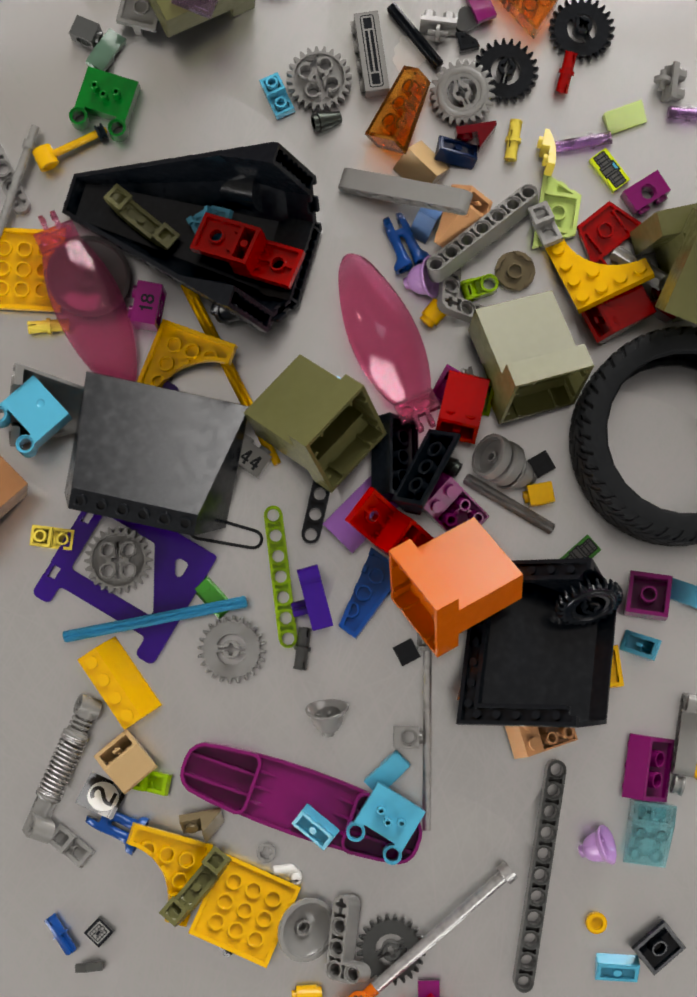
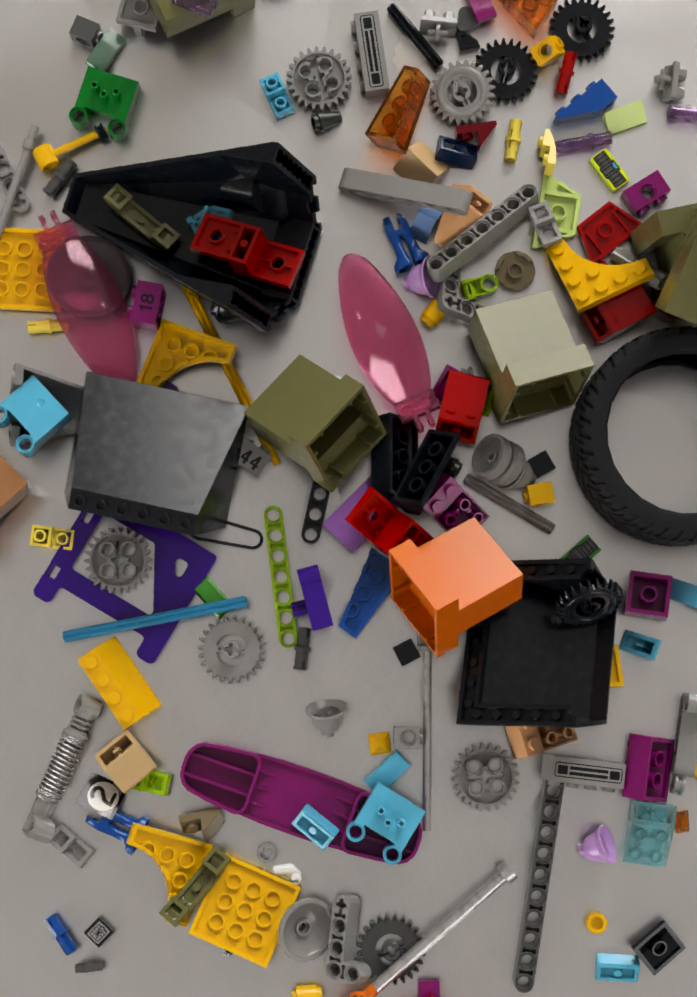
none -> dark grey pin [43,158,77,198]
none -> yellow slope [368,731,392,755]
none -> light grey gear [451,742,520,812]
none -> yellow brick [530,35,565,67]
none -> light grey brick [540,753,627,793]
none -> blue slope [553,79,618,125]
none -> clear orange slope [669,810,689,833]

